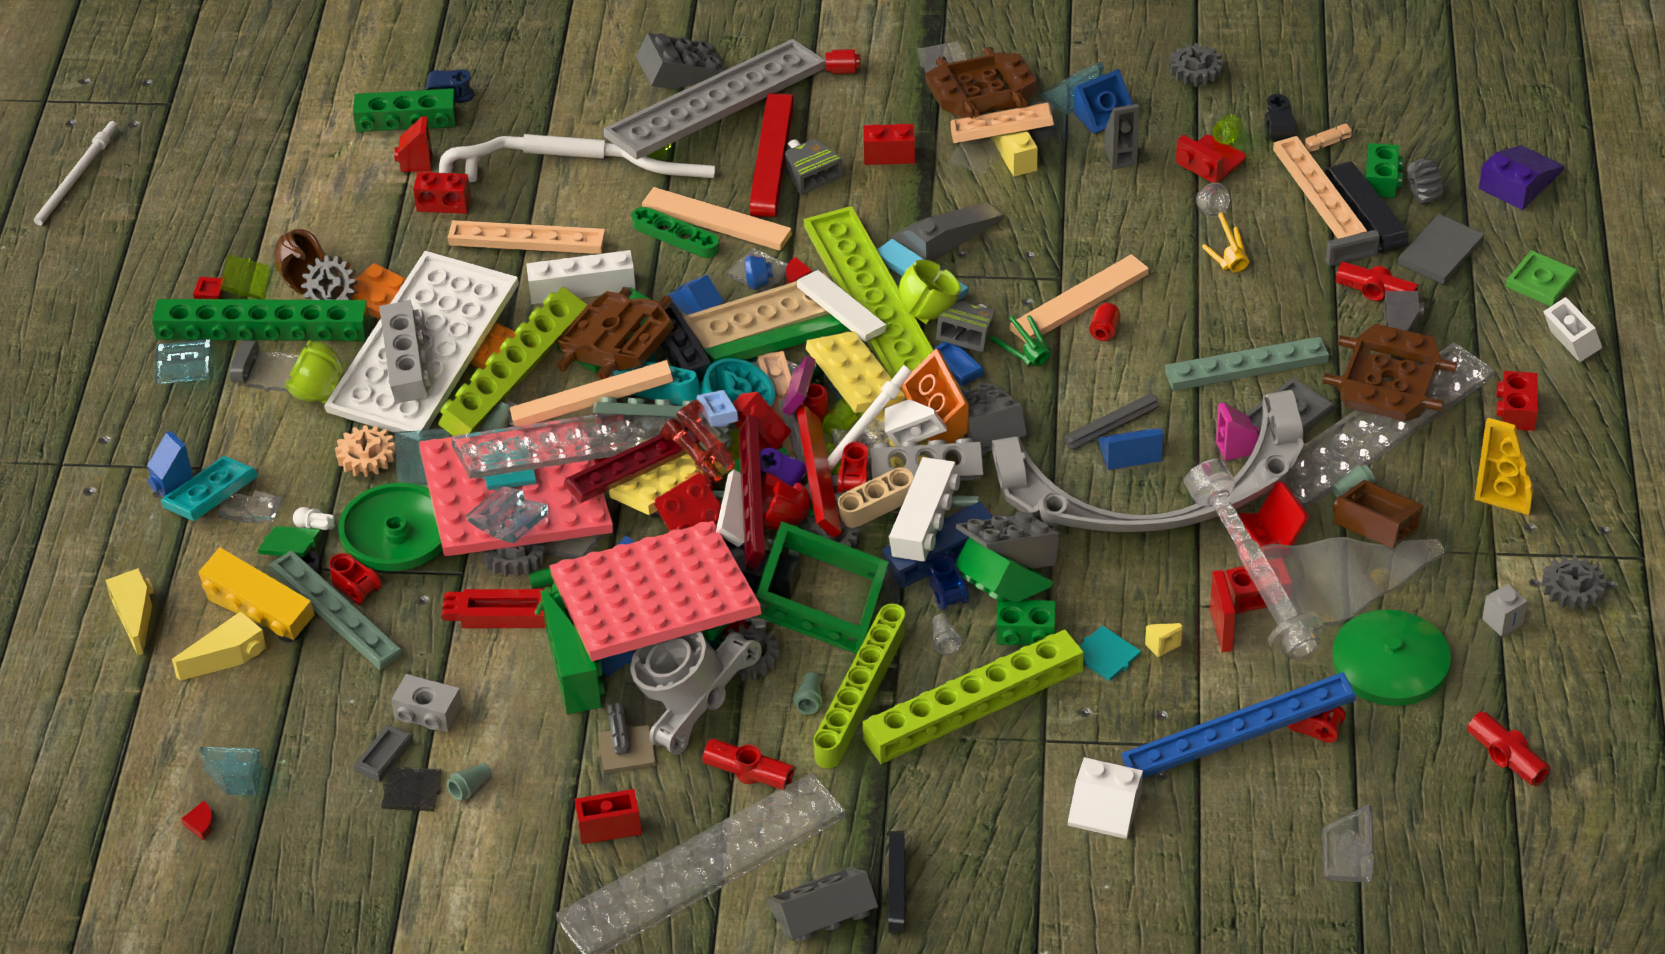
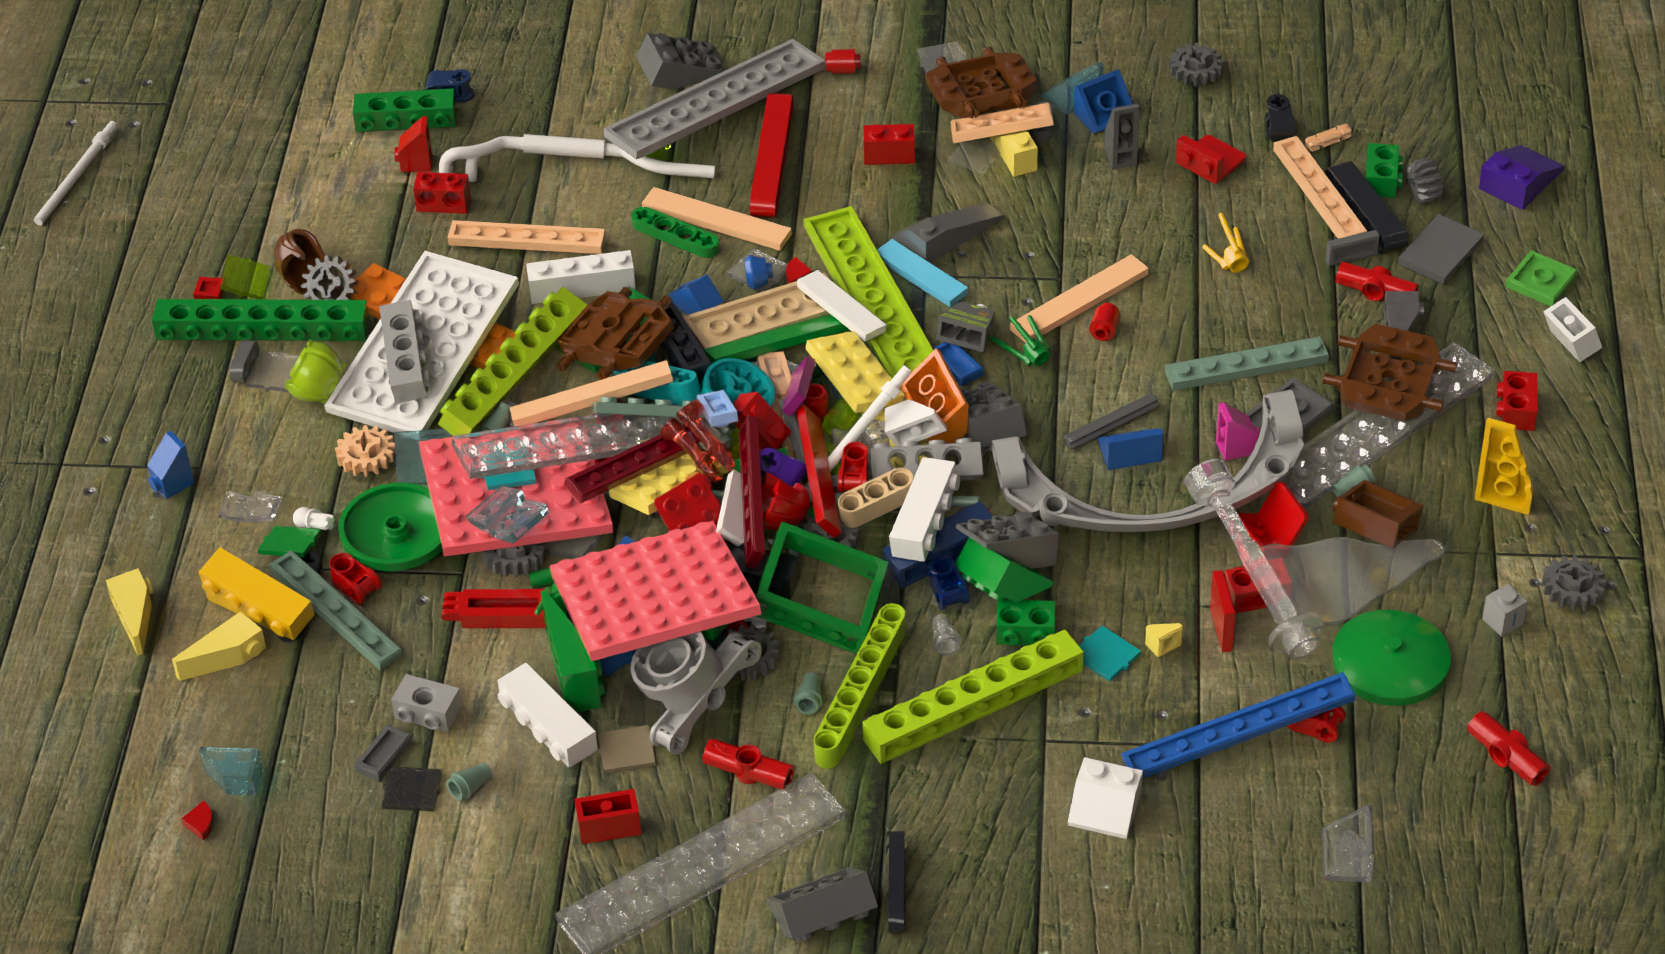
clear light blue slope [155,339,212,384] -> none
teal tile [160,456,258,521] -> none
dark grey axle [608,702,630,755] -> none
dark grey torso [785,139,842,195] -> none
lime piece [899,260,961,324] -> none
clear cone [1196,182,1230,218] -> none
clear neon green brick [1213,114,1243,145] -> none
none -> white brick [497,663,598,768]

